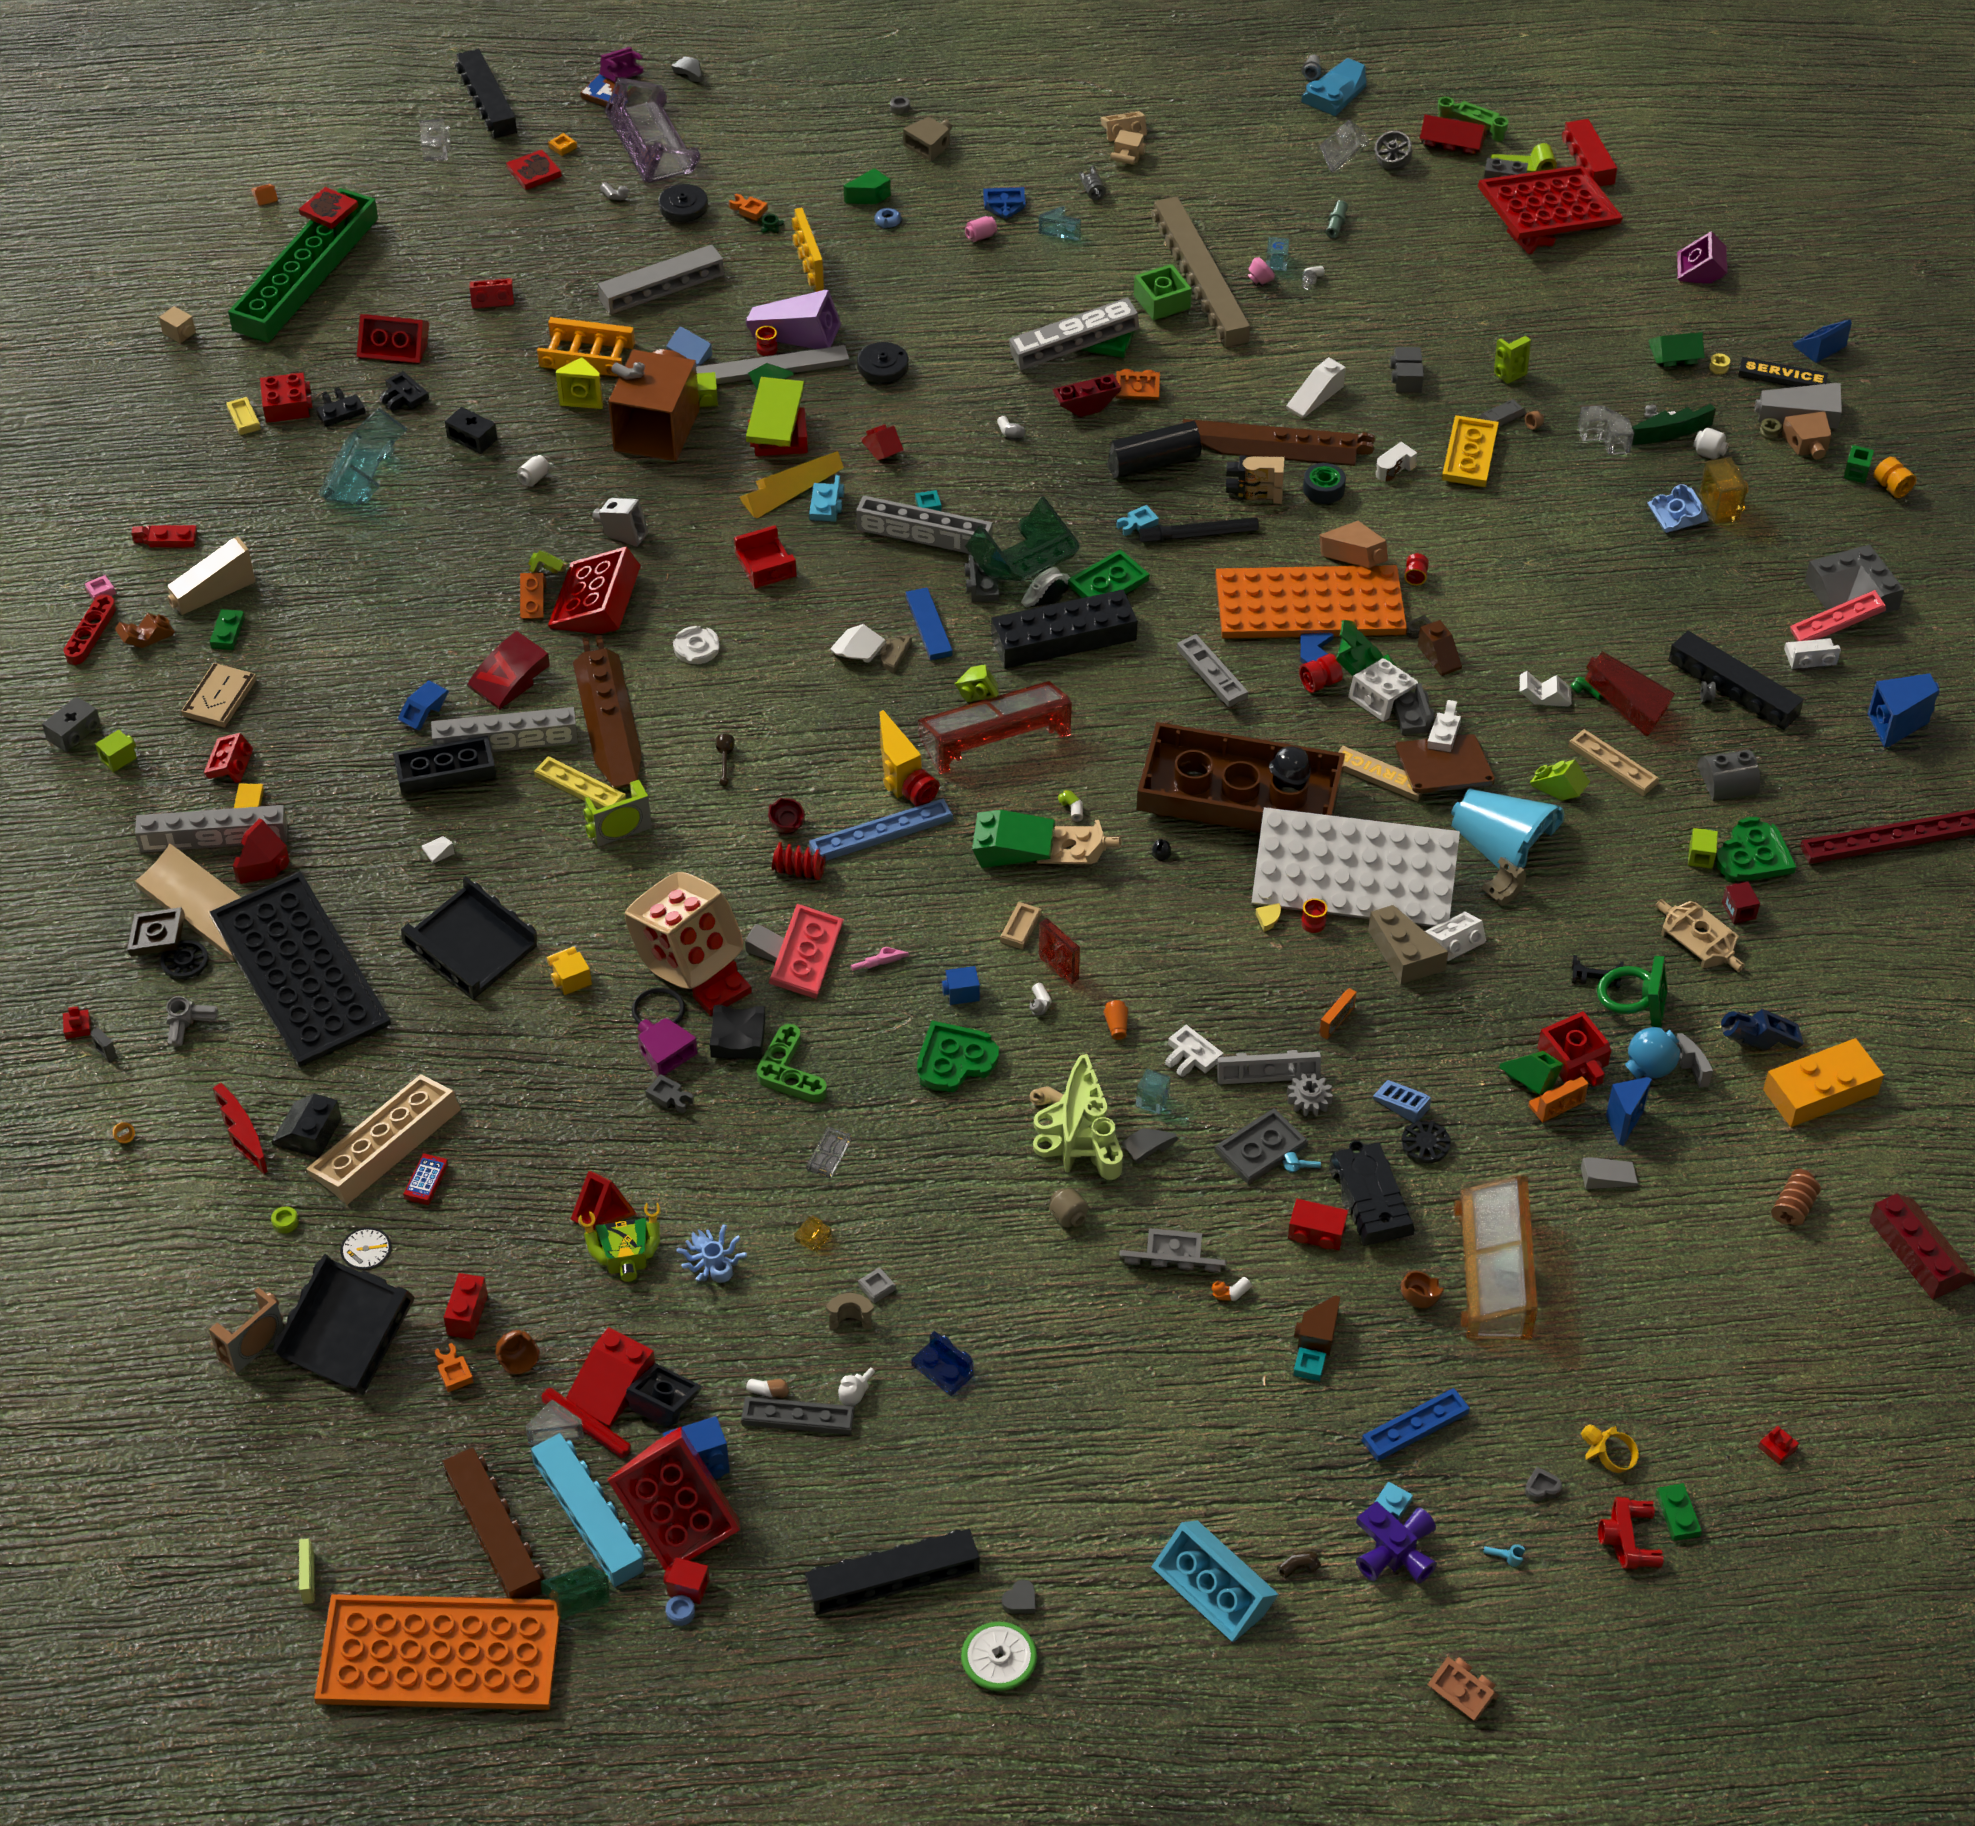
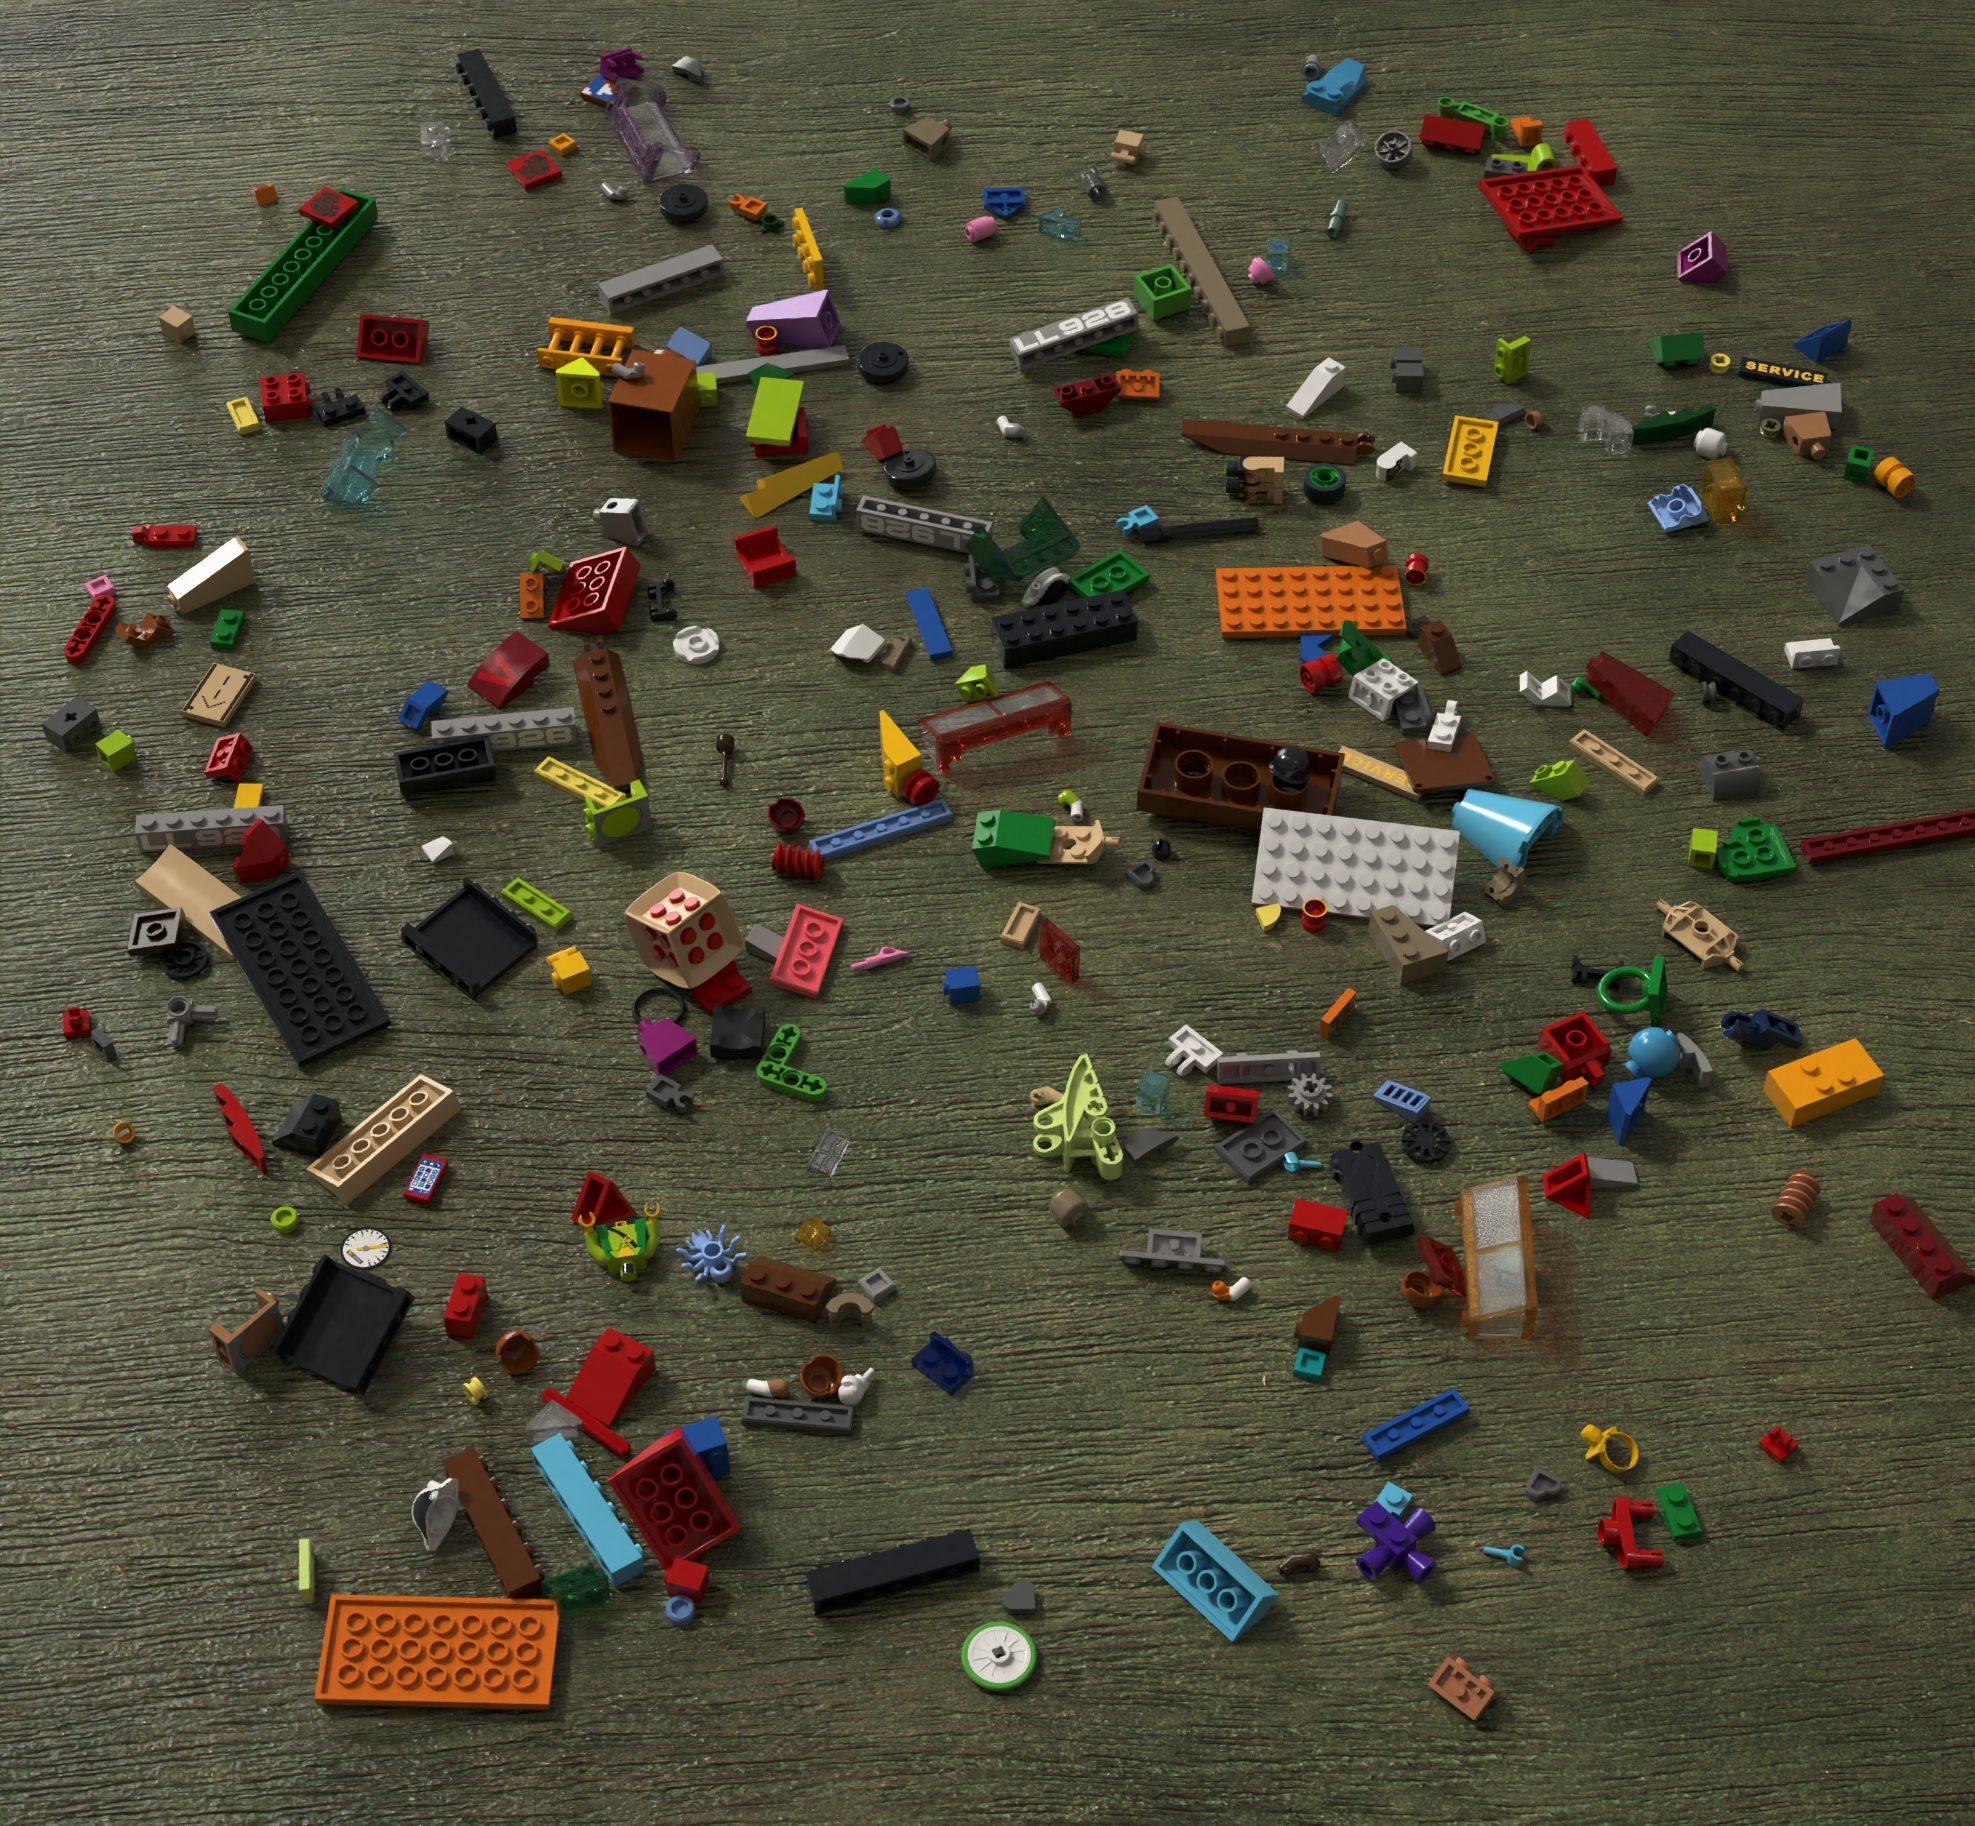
orange plate [435,1343,474,1392] -> none
red bracket [469,278,514,308] -> none
white brick [517,455,550,487] -> none
black slope [625,1363,702,1426] -> none
teal tile [915,490,941,511] -> none
green plate [917,1020,999,1092] -> none
tan bracket [1101,111,1147,141] -> none
orange cone [1103,1000,1128,1040] -> none
black brick [1107,420,1201,478] -> none
light grey hinge [1177,634,1248,707] -> none
clear arm [1302,266,1325,290] -> none
dark red brick [1722,882,1760,924] -> none
coral tile [1790,590,1886,641] -> none
none -> white hat [412,1478,459,1551]
none -> light yellow bush [462,1377,488,1405]
none -> lime tile [501,877,573,932]
none -> black piece [647,579,677,621]
none -> reddish brown slope [740,1256,836,1324]
none -> dark orange hair [800,1354,843,1398]
none -> black wheel [883,449,937,488]
none -> dark grey tile [1125,861,1155,891]
none -> red brick [1203,1084,1260,1123]
none -> clear red plate [1415,1234,1473,1297]
none -> orange bracket [1510,117,1543,147]
none -> red slope [1542,1153,1591,1220]

